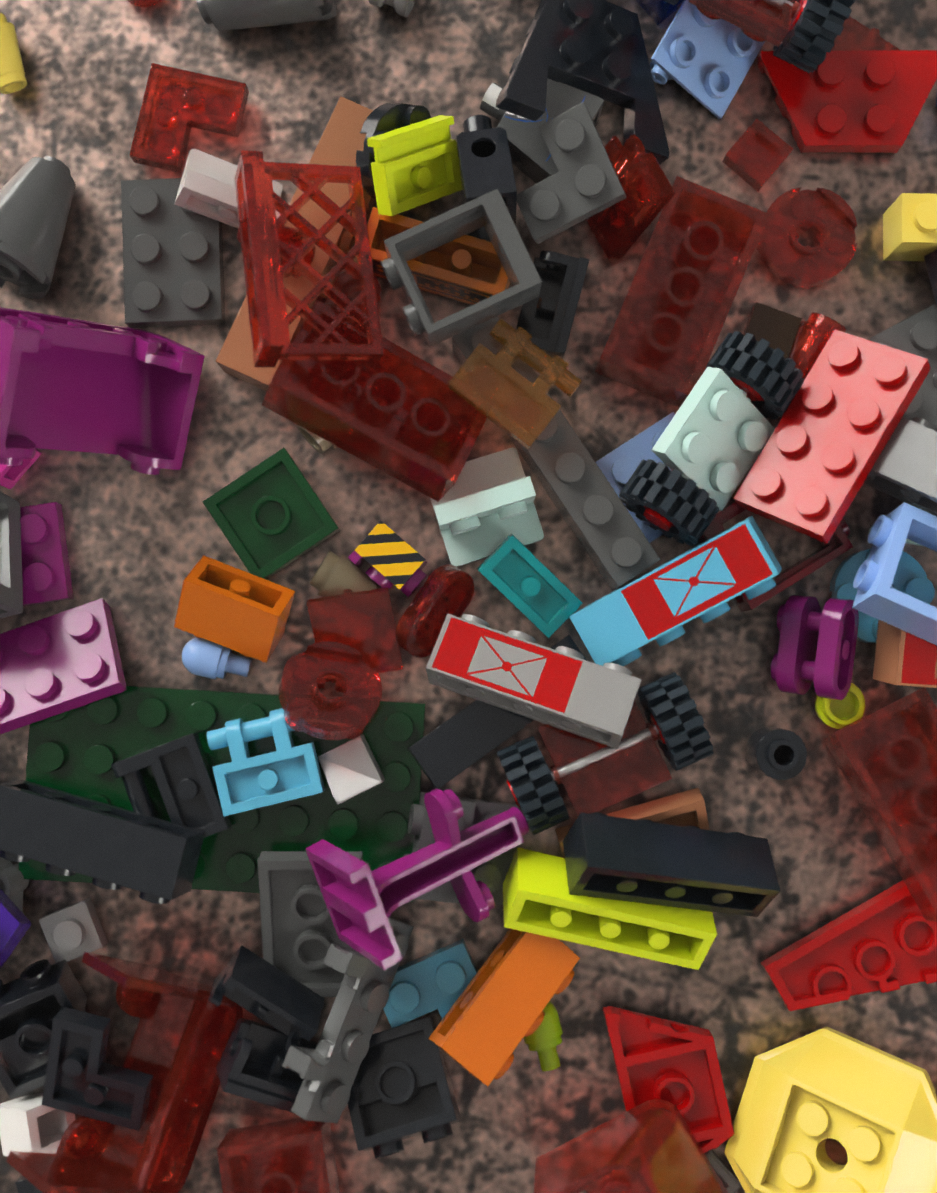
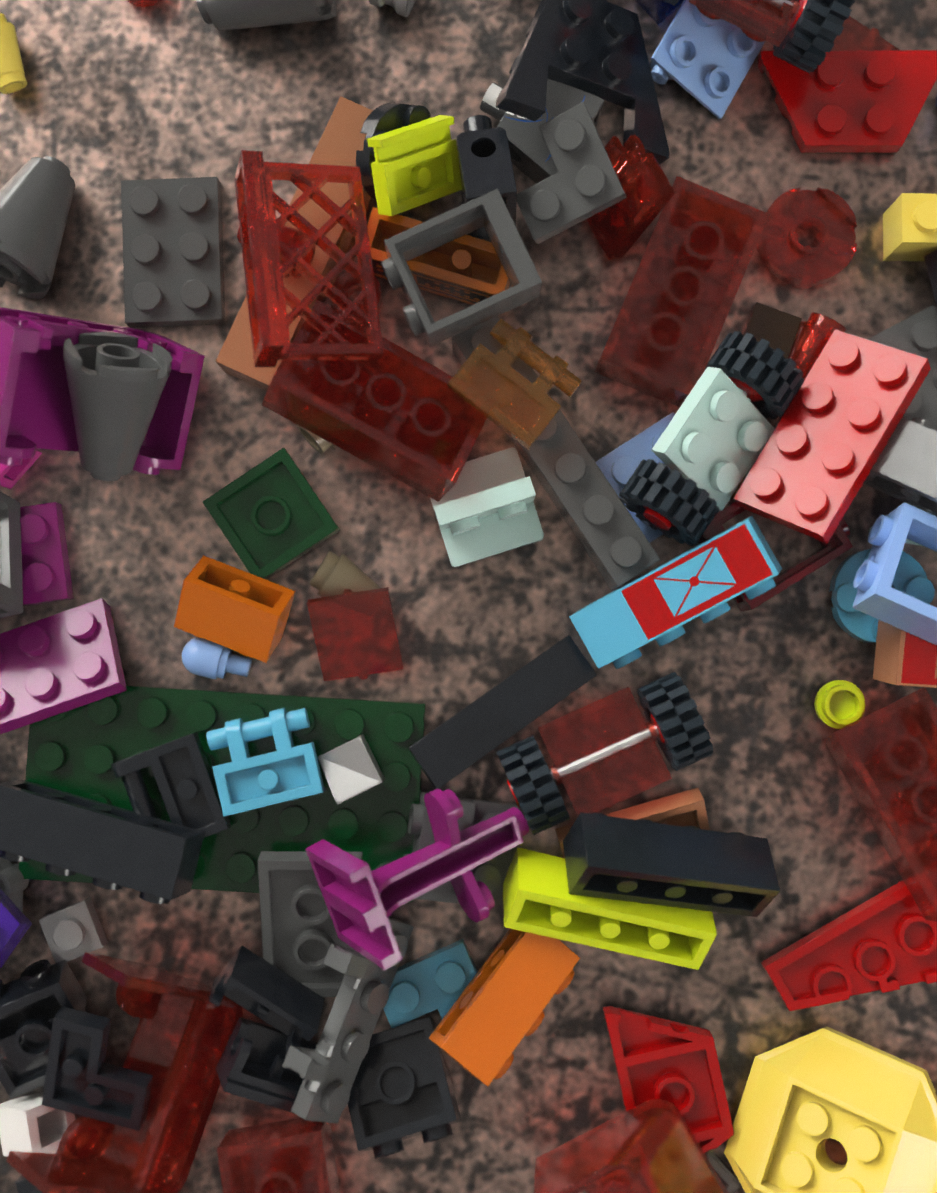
clear red plate [130,63,249,173] -> none
white panel [174,149,284,240] -> none
clear red plate [279,641,382,740] -> none
brick [348,520,428,597] -> none
clear red plate [395,564,474,658] -> none
light grey brick [426,614,641,749] -> none
teal plate [477,534,583,638] -> none
black hinge [513,251,590,365] -> none
lime cylinder [523,1001,563,1071] -> none
clear red tile [722,119,793,192] -> none
black brick [746,727,807,780] -> none
magenta brick [771,595,859,700] -> none
none -> dark grey cone [63,332,172,481]

